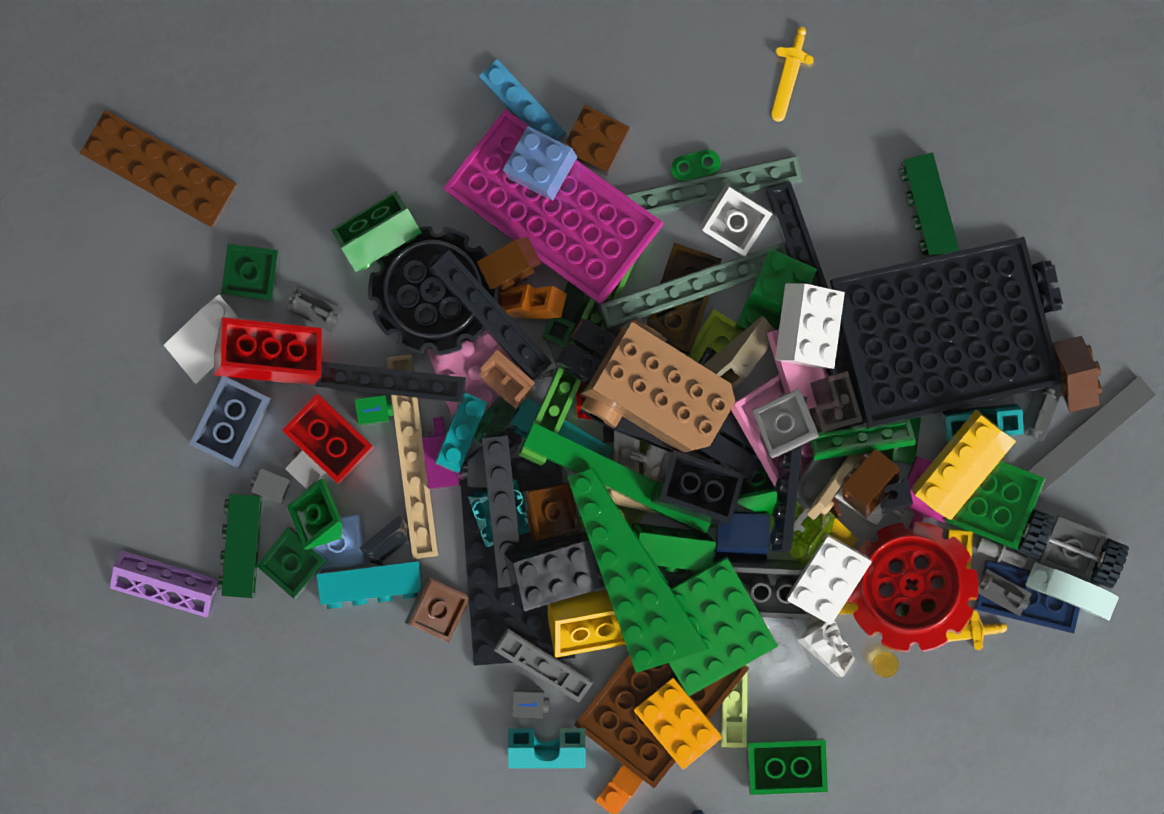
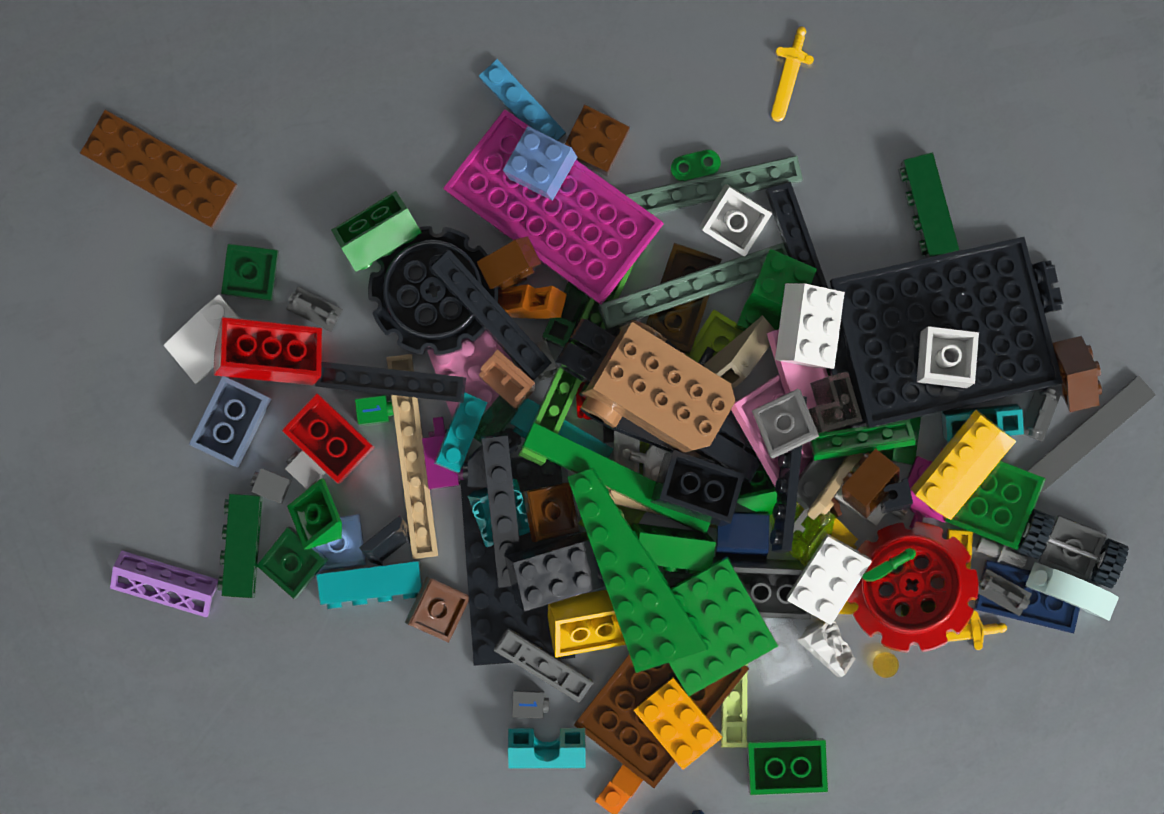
none -> green piece [862,548,916,581]
none -> white brick [917,326,979,388]

